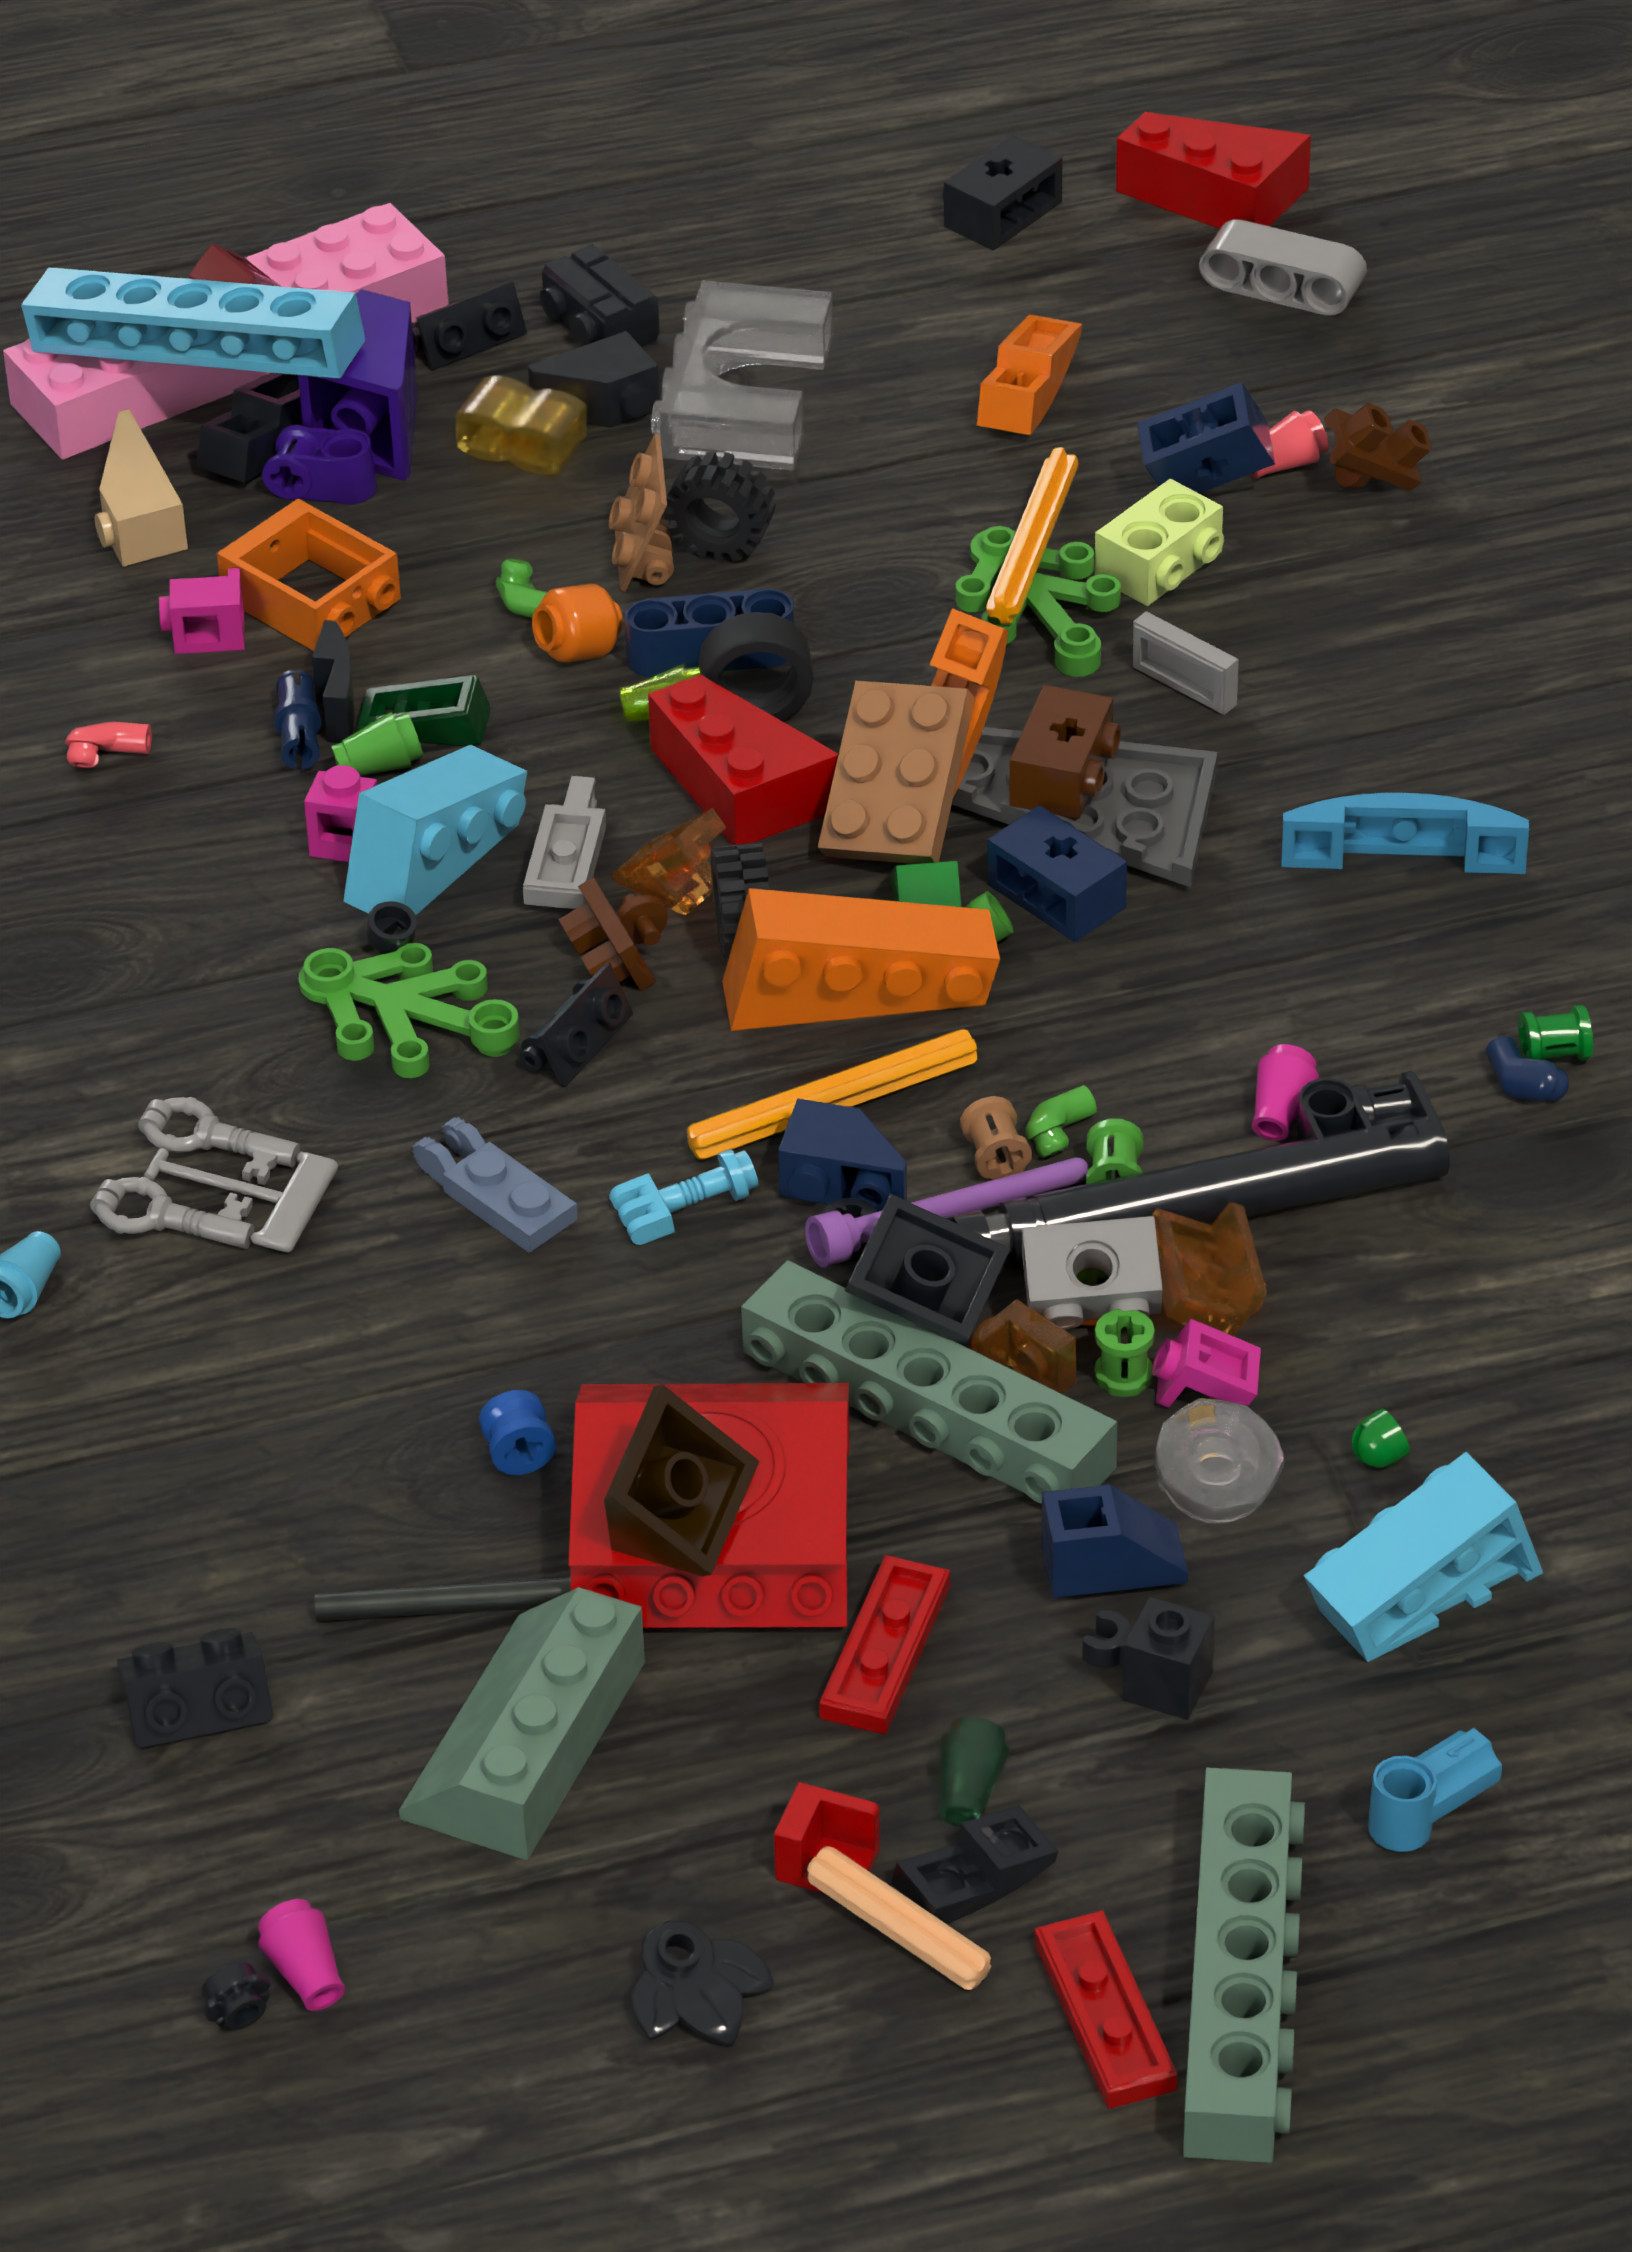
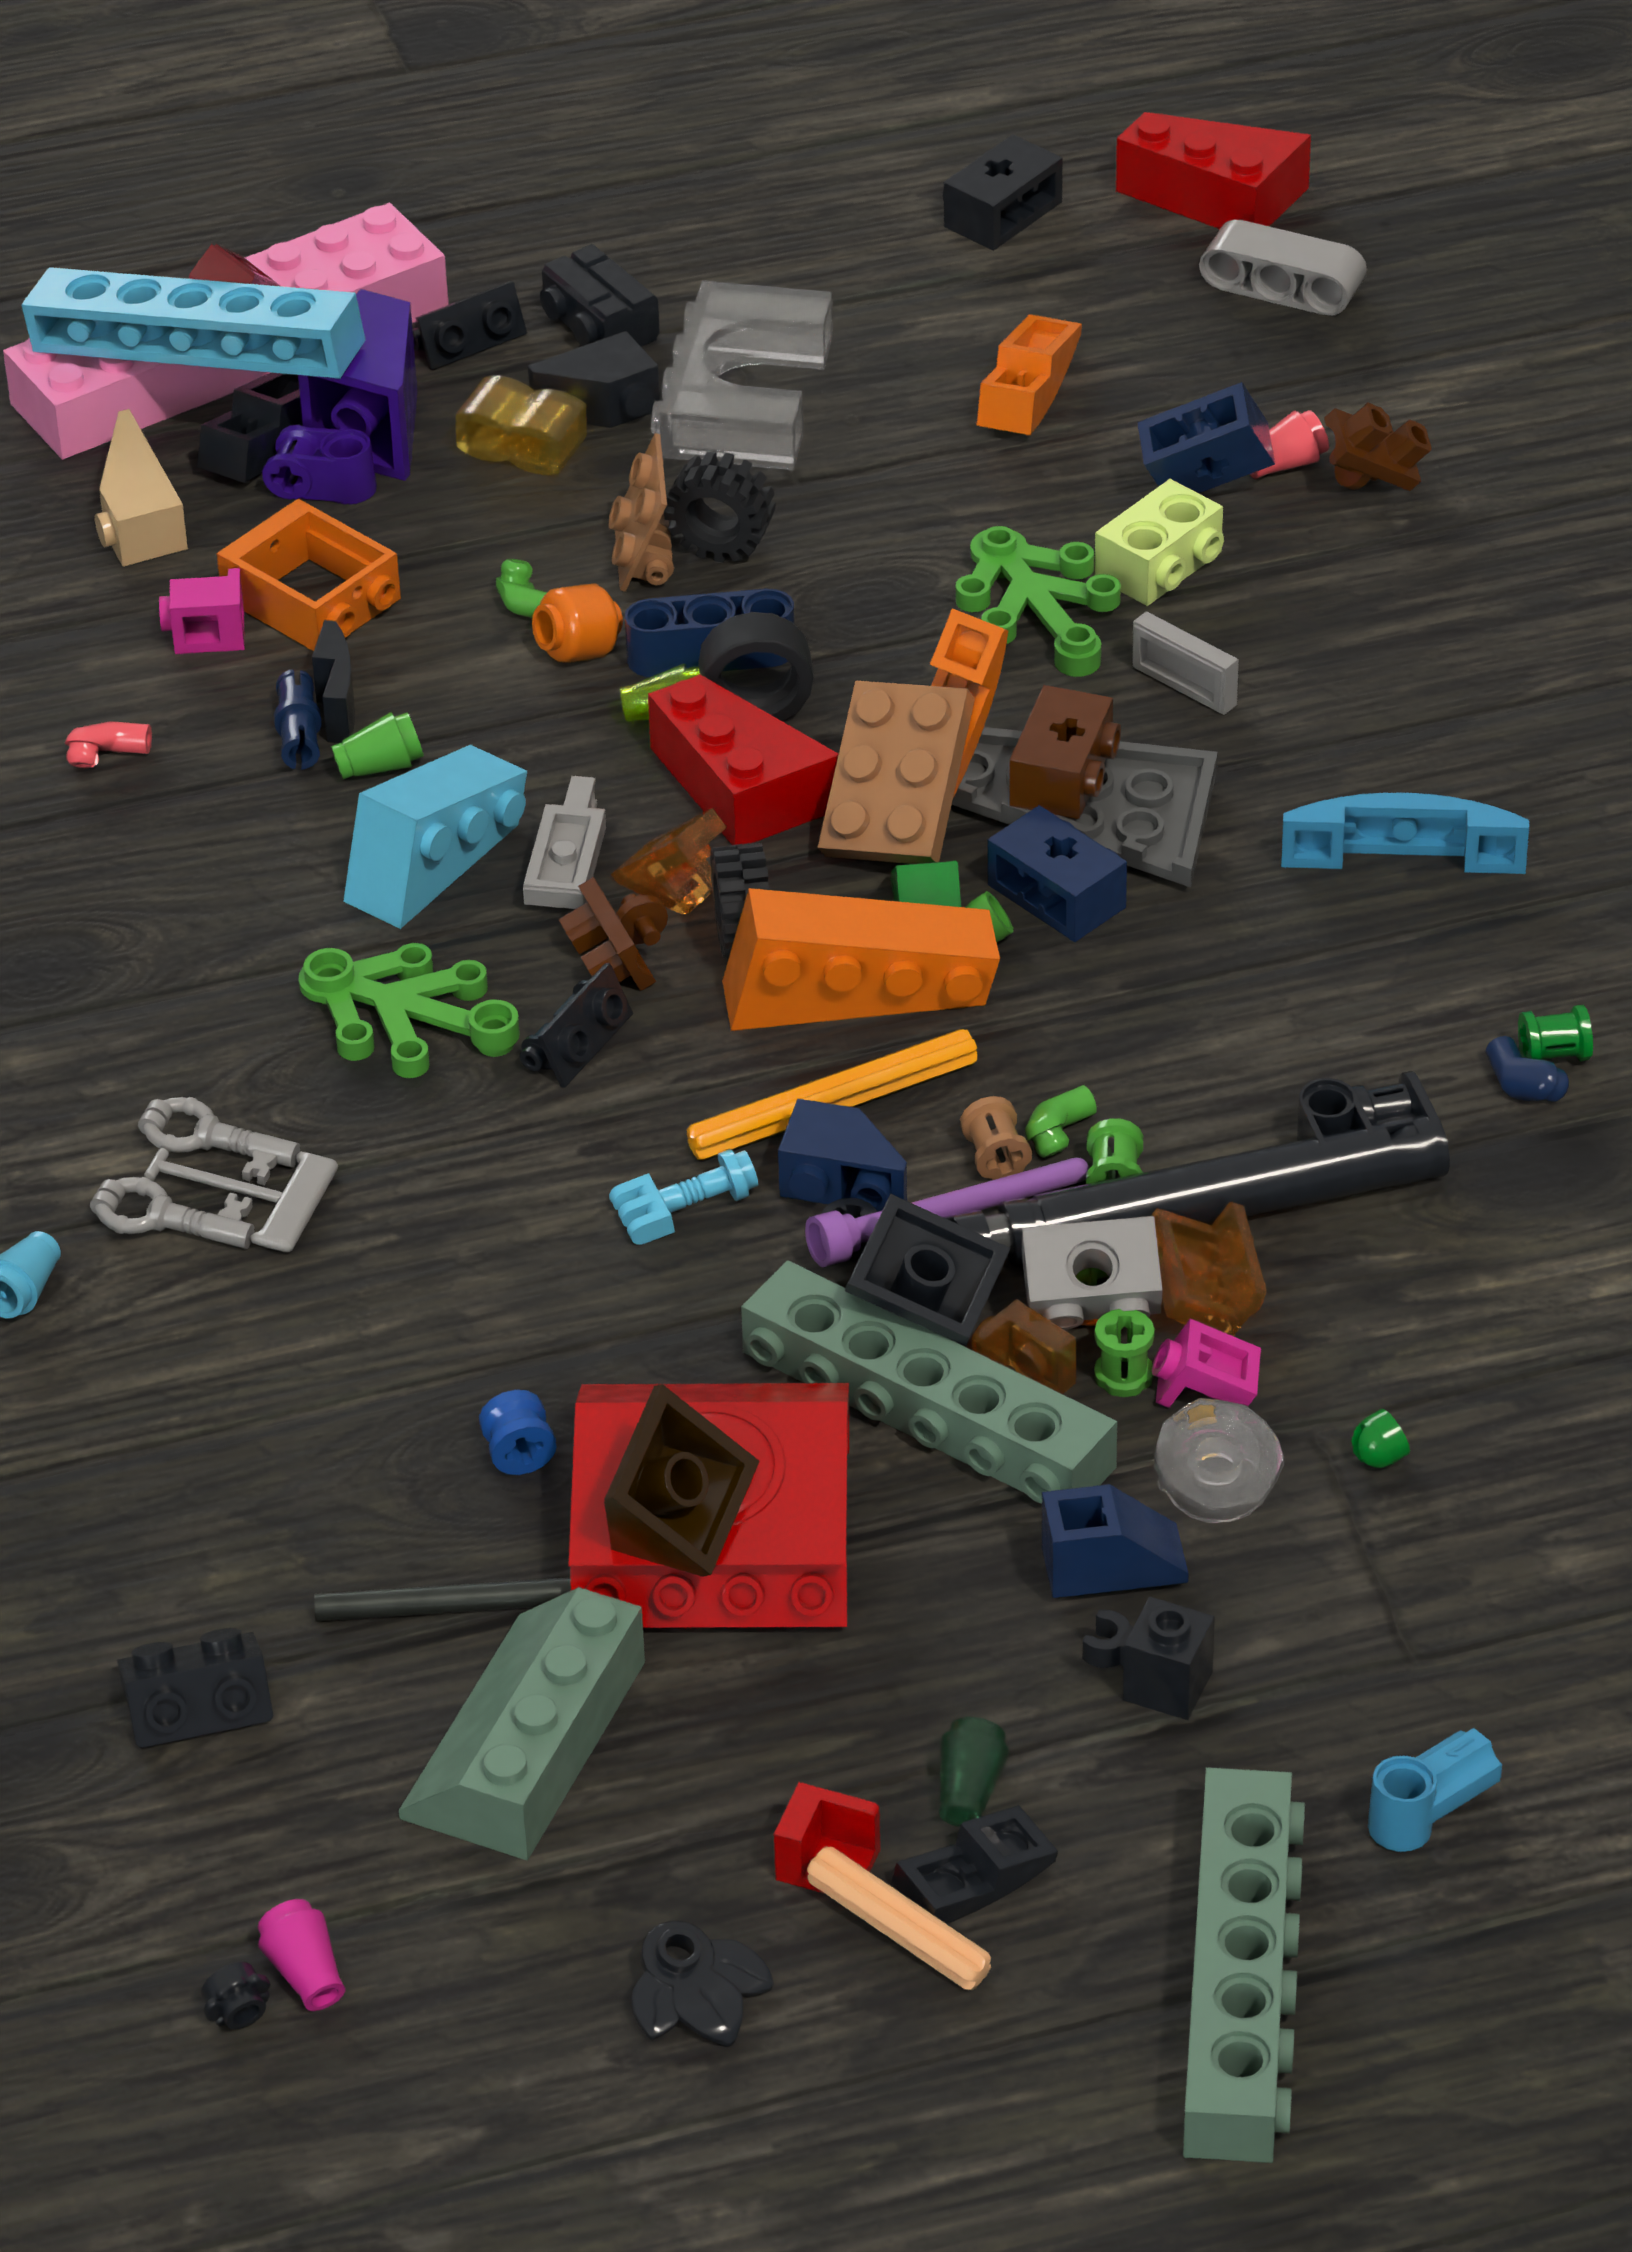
dark pink brick [304,765,377,862] -> none
dark green slope [356,675,490,746] -> none
black hinge [366,901,417,954] -> none
sand blue hinge [412,1117,578,1253] -> none
red tile [819,1555,951,1735] -> none
light orange axle [986,447,1079,625] -> none
red tile [1035,1910,1178,2109] -> none
dark pink cone [1252,1044,1319,1141] -> none
medium azure wedge [1304,1452,1543,1662] -> none

